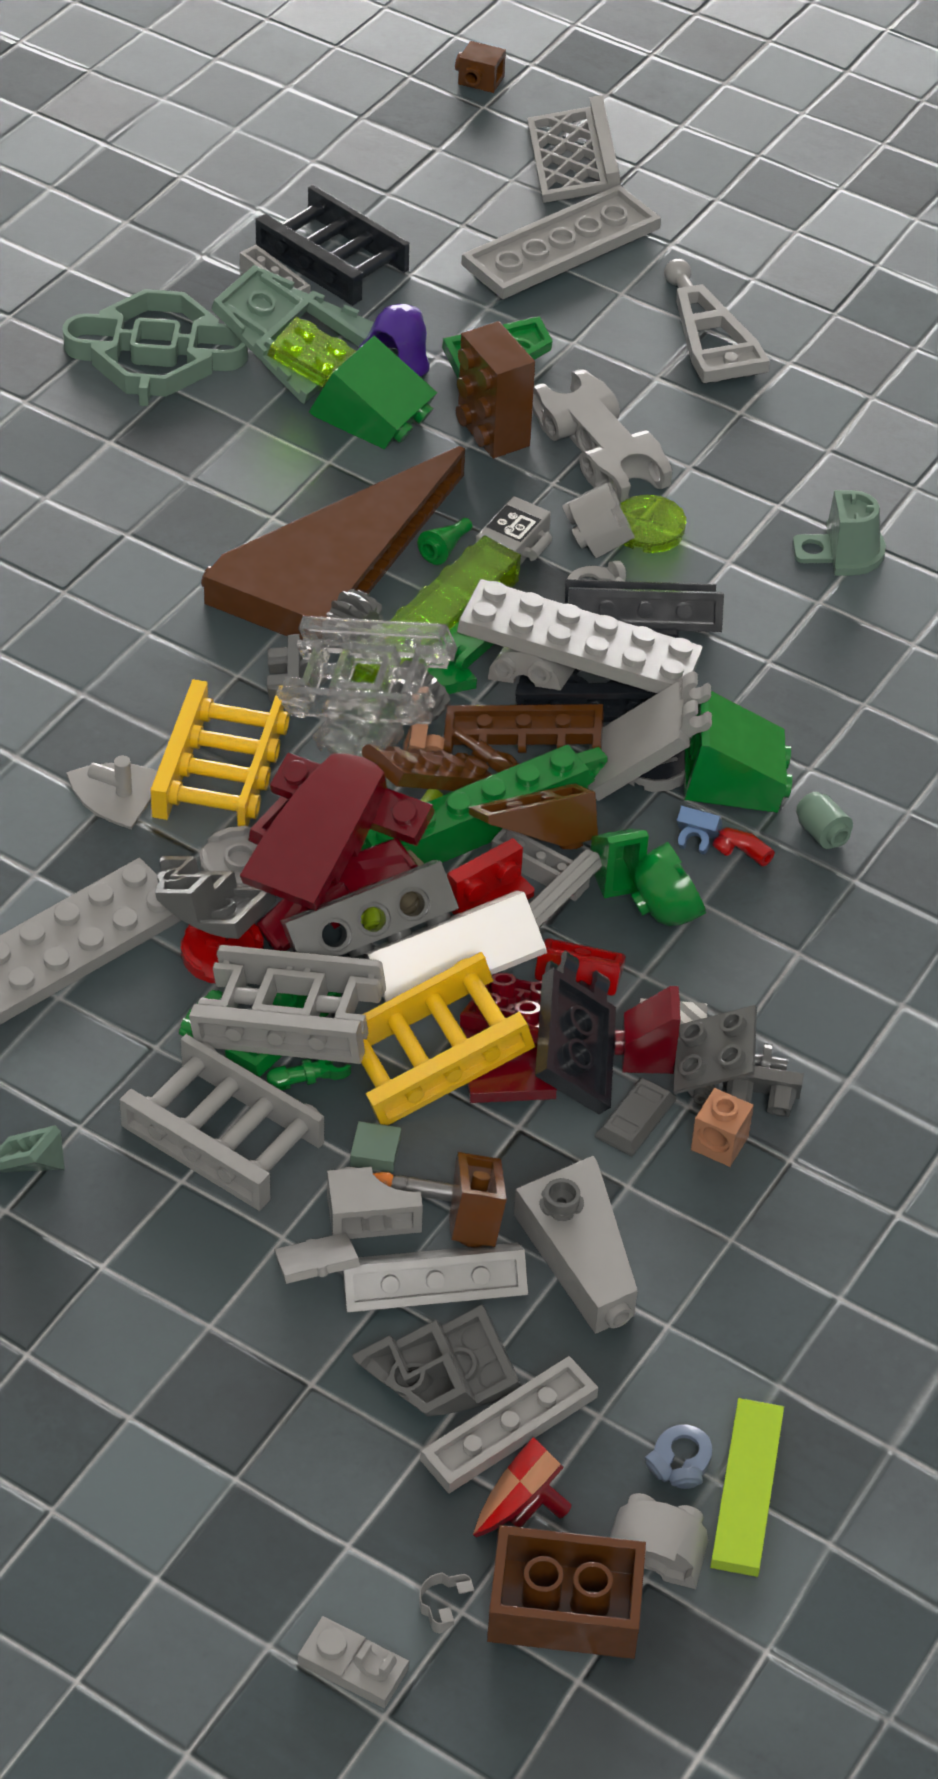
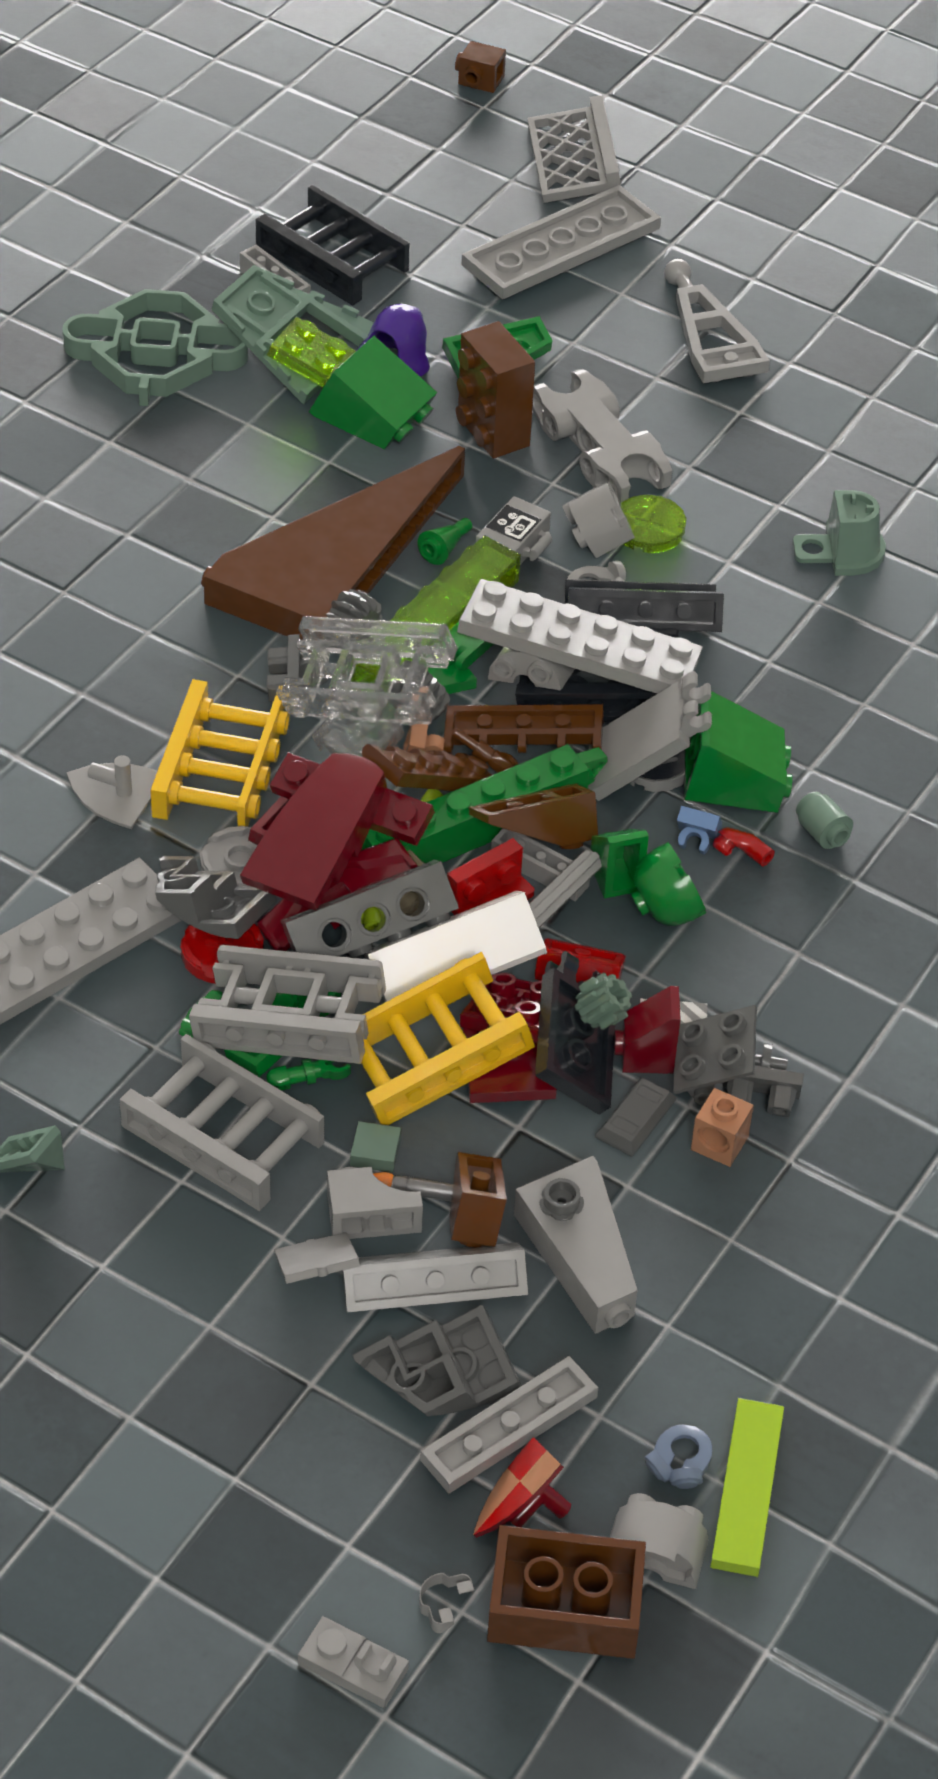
none -> sand green gear [575,973,632,1030]

